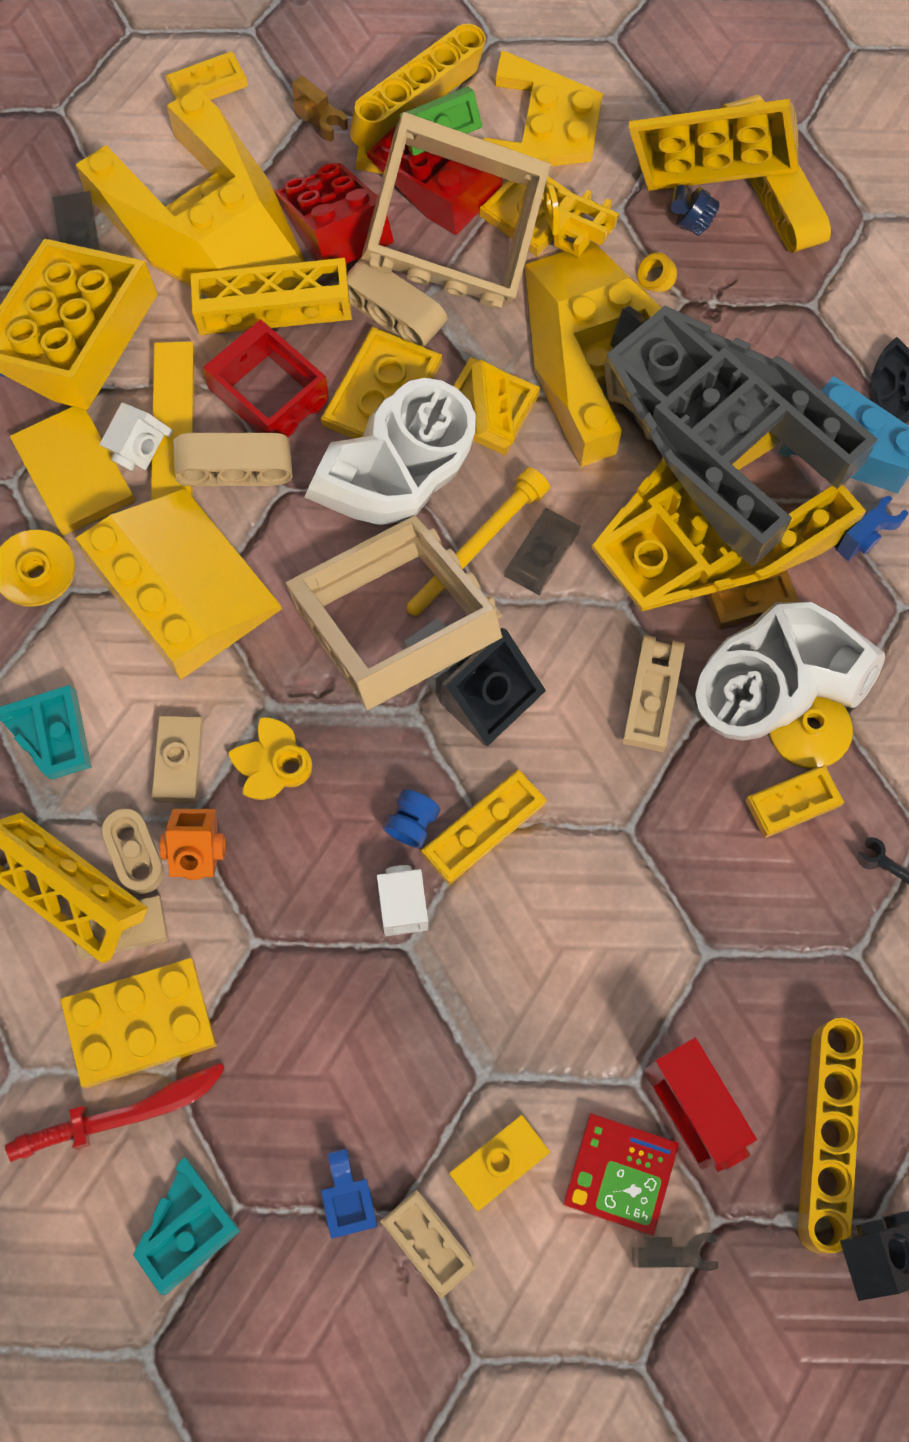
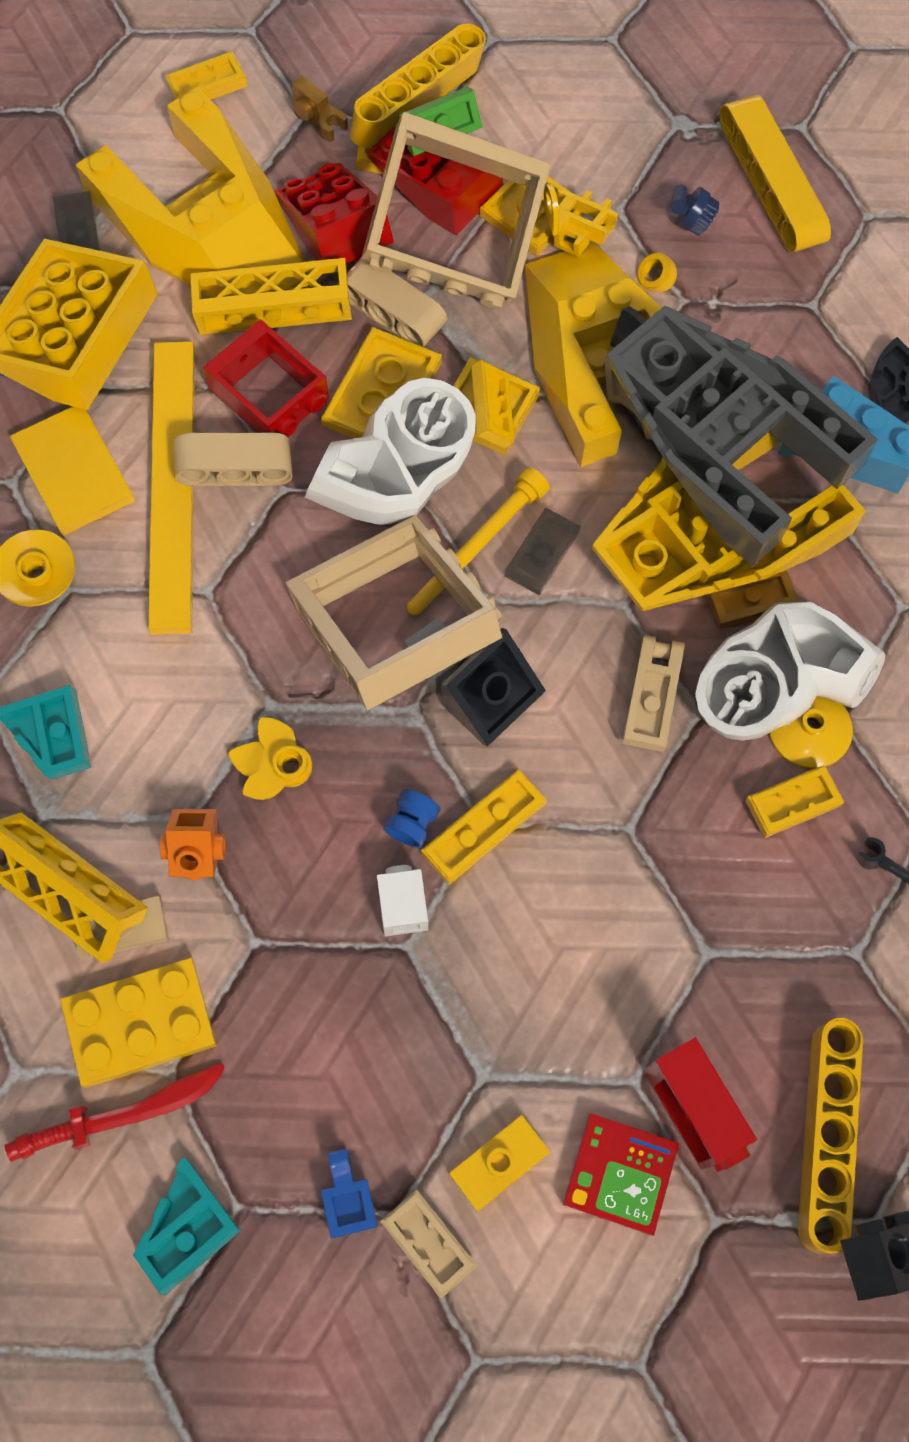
yellow slope [75,489,282,681] -> none
white brick [99,402,173,472] -> none
tan plate [102,809,164,894] -> none
tan plate [152,716,203,803] -> none
yellow wing [483,51,603,167] -> none
yellow slope [629,99,799,191] -> none
clear smoke plate [632,1233,718,1271] -> none
blue plate [836,496,908,561] -> none

